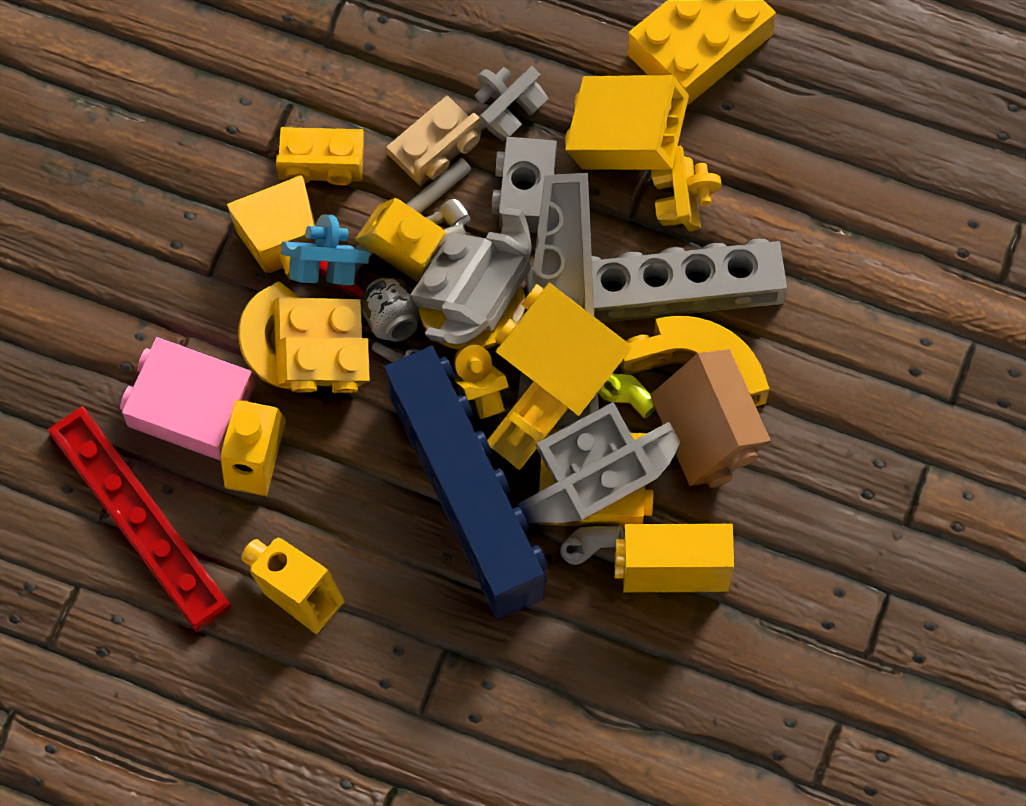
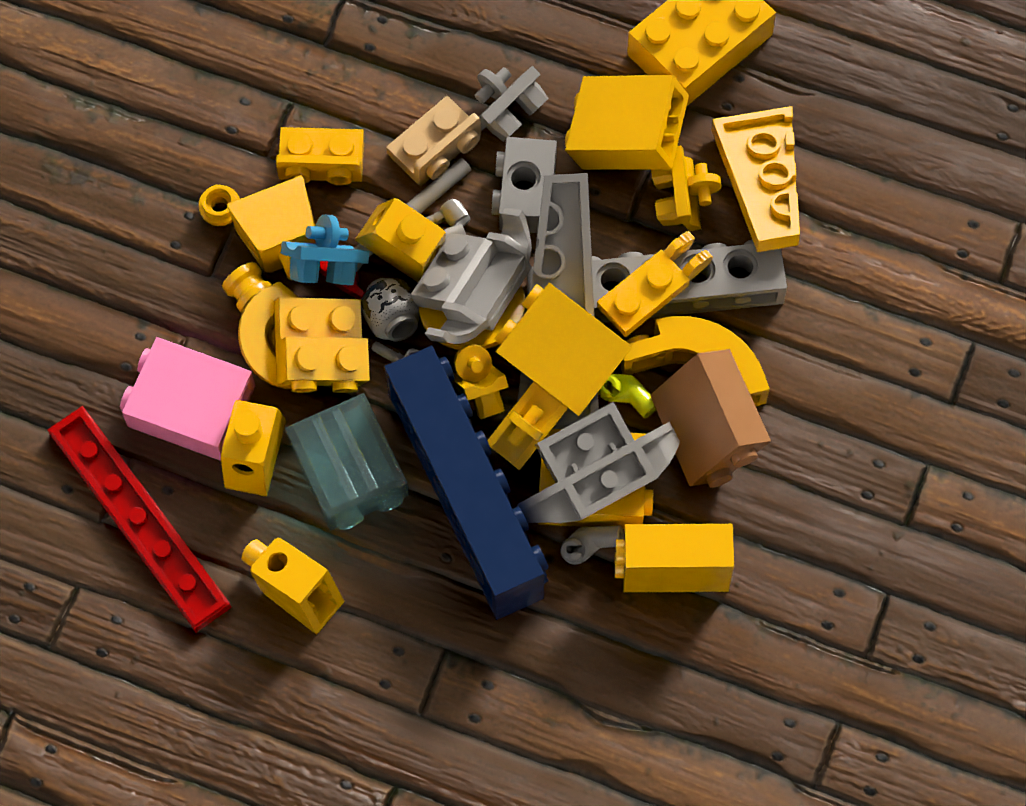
none -> yellow plate [199,185,240,226]
none -> yellow wheel [222,262,273,314]
none -> clear light blue brick [285,393,409,531]
none -> yellow hinge [597,231,713,337]
none -> yellow wing [711,106,800,252]

